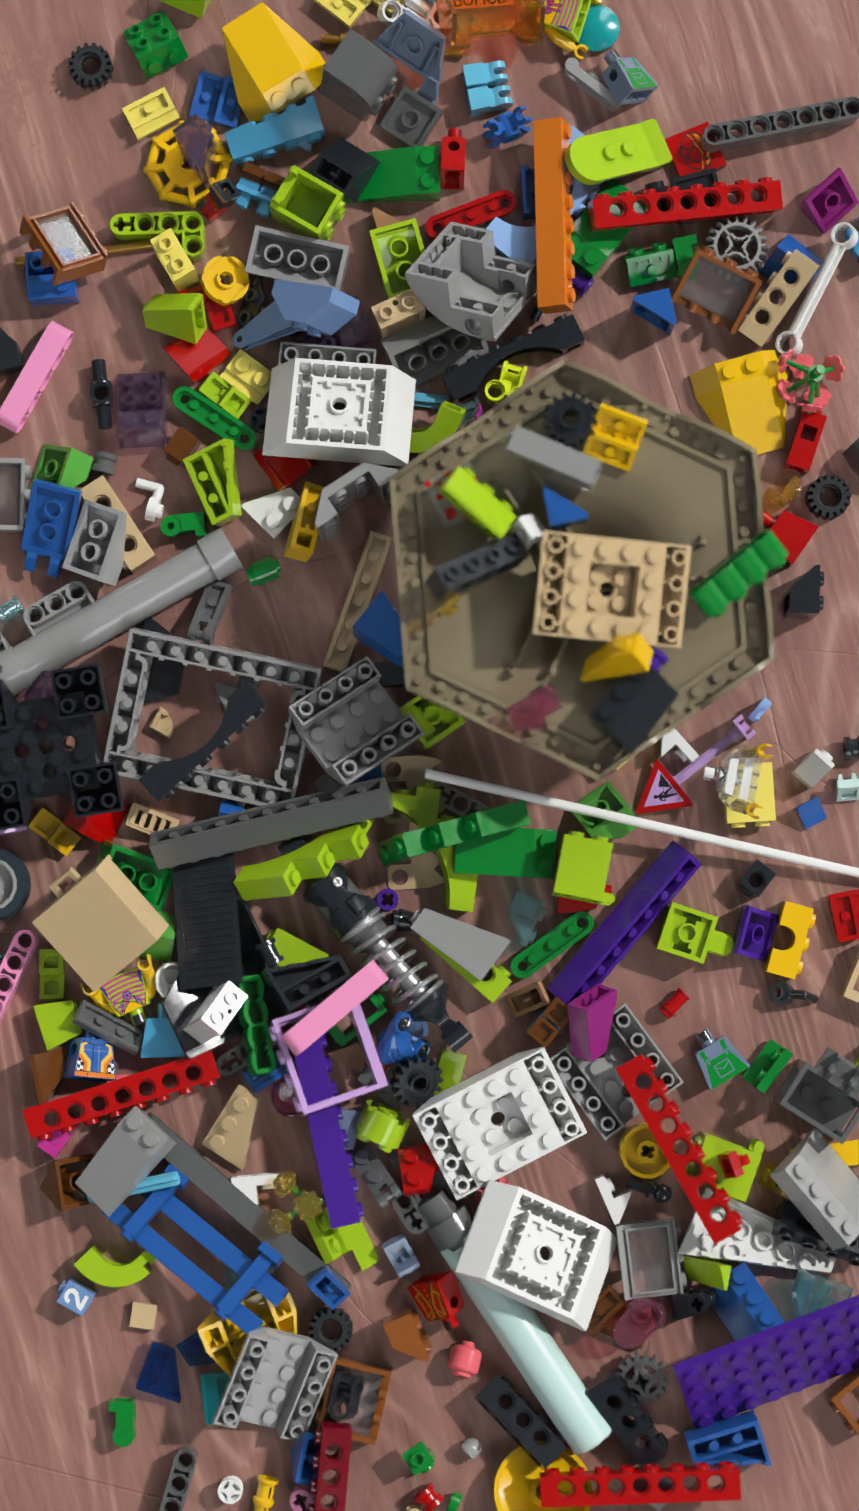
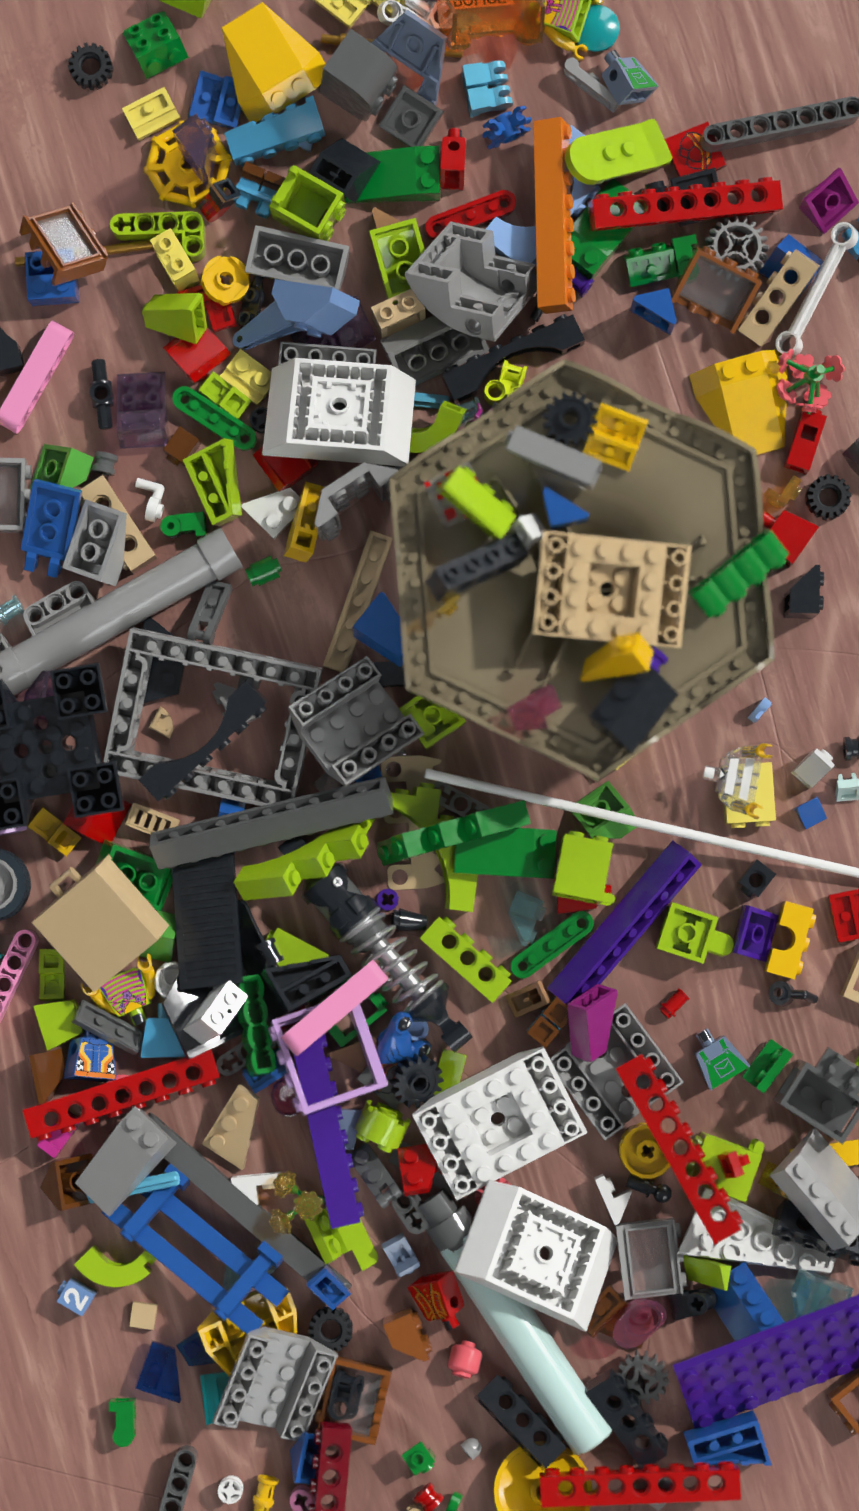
light grey slope [409,908,510,980] -> none
blue hinge [521,165,536,220] -> none
piece [636,714,756,814] -> none
white slope [659,729,699,763] -> none

